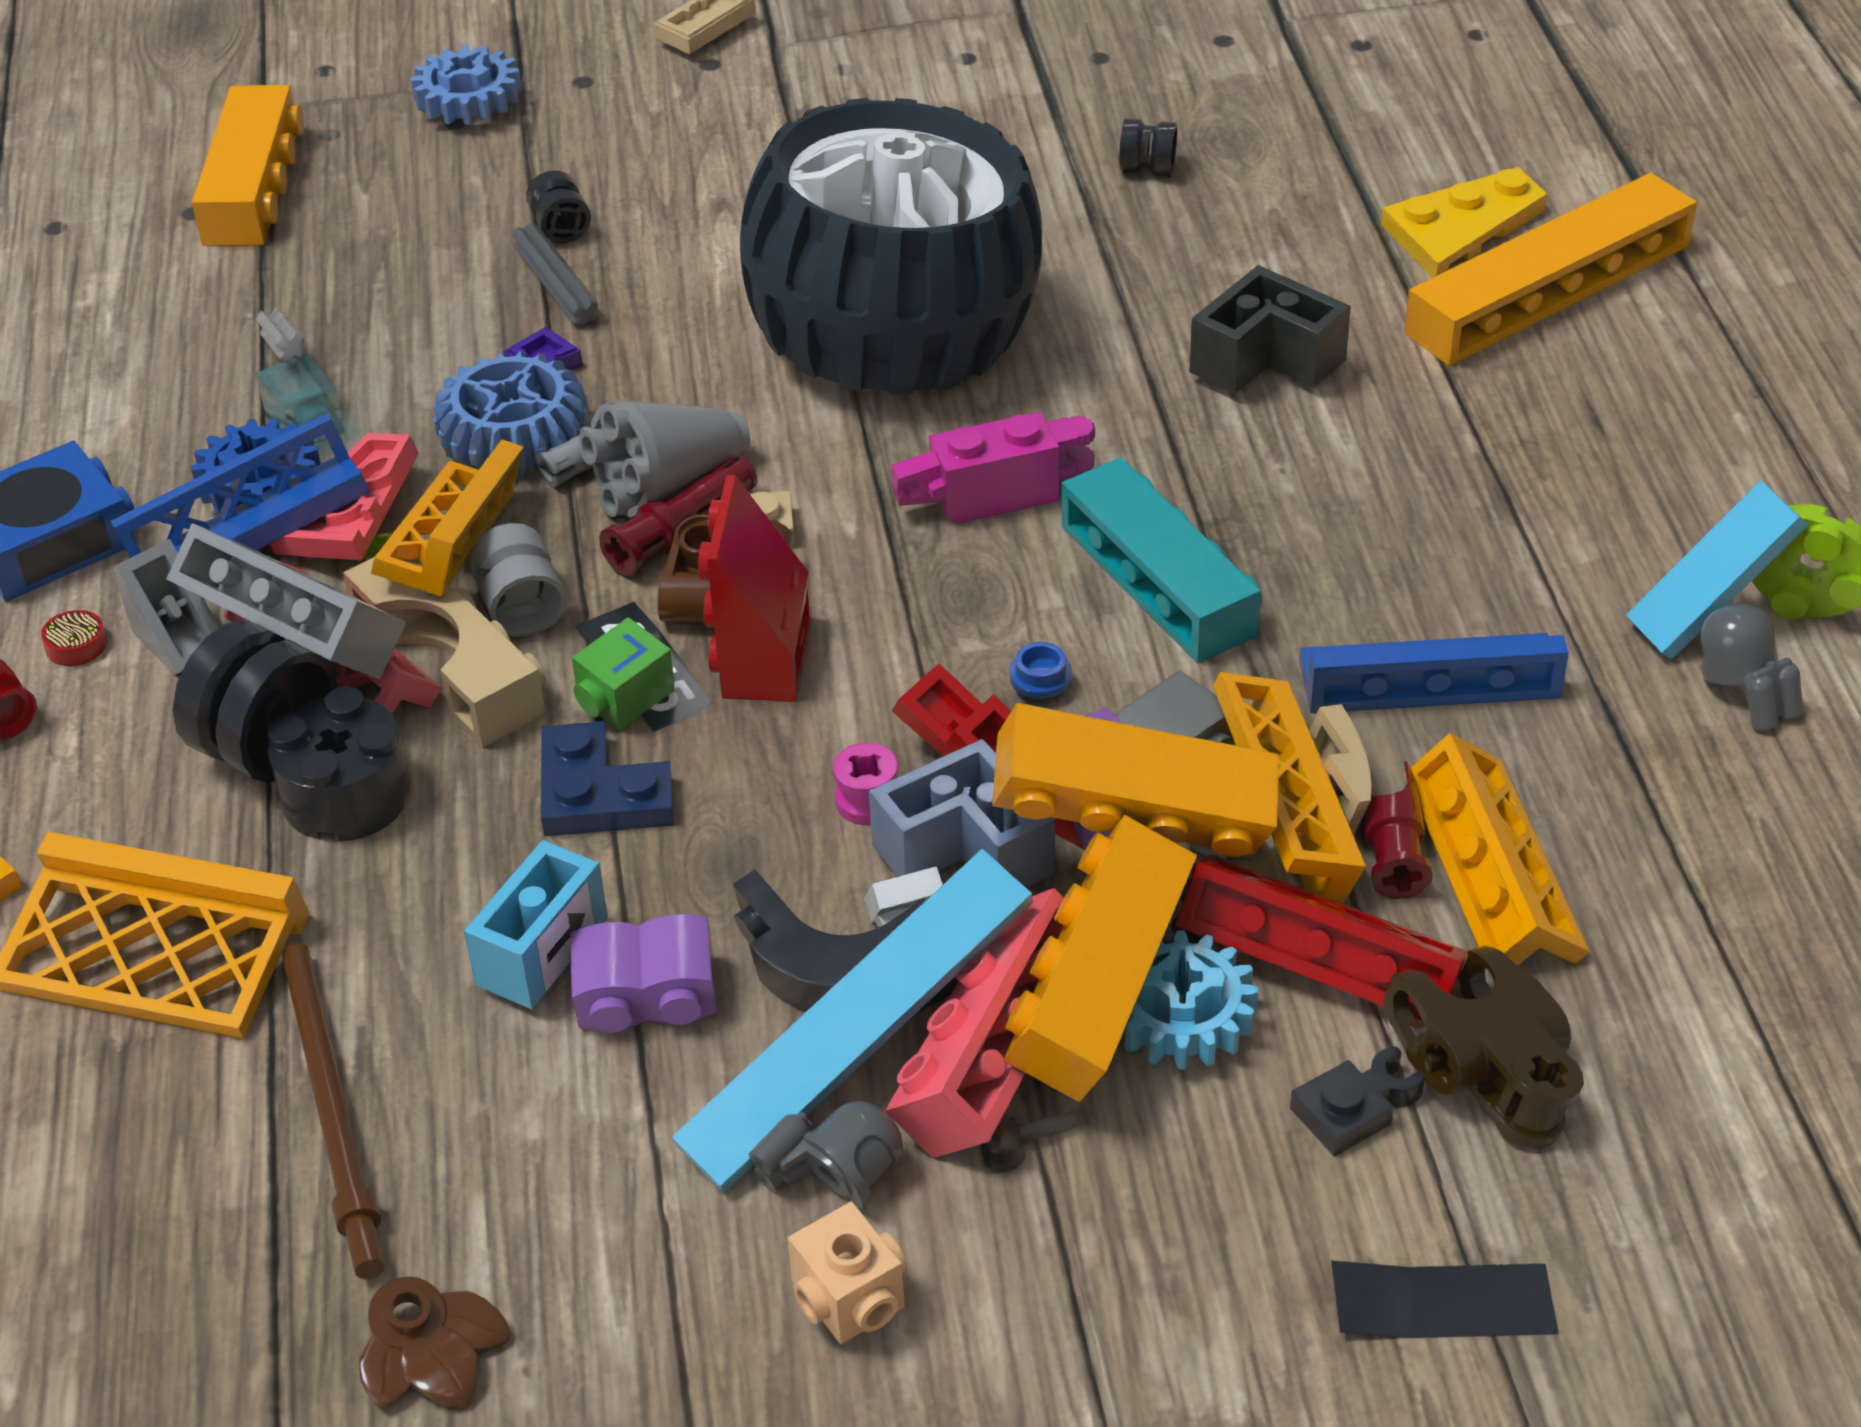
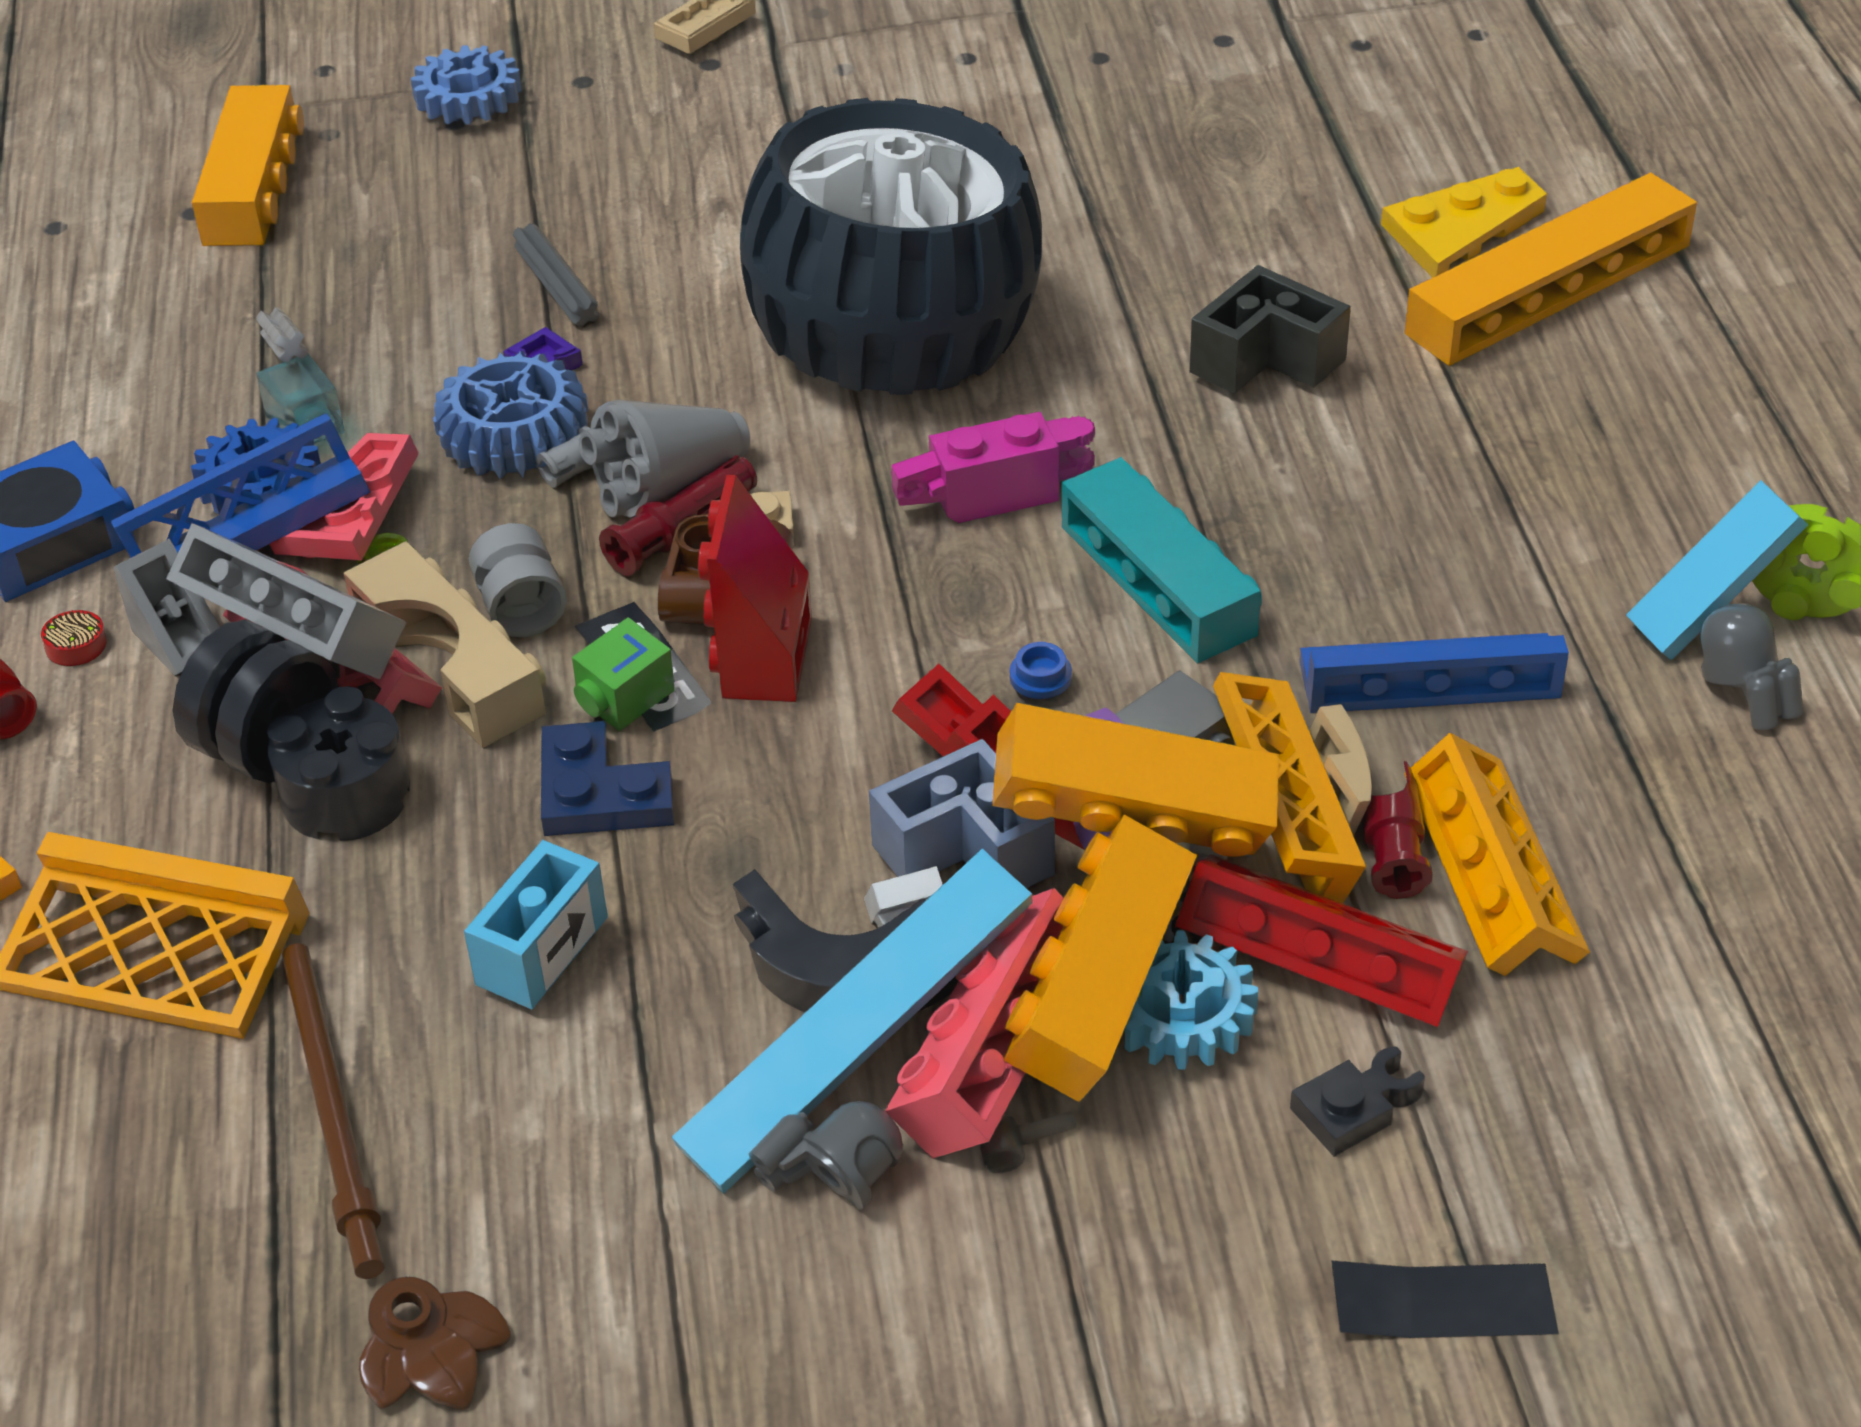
light orange fence [371,439,524,597] -> none
black wheel [526,170,591,243] -> none
medium lavender brick [570,914,717,1033] -> none
light nougat brick [787,1201,907,1344] -> none
dark pink wheel [833,743,898,825] -> none
black wheel [1119,118,1178,175] -> none
dark brown piece [1383,946,1584,1148] -> none

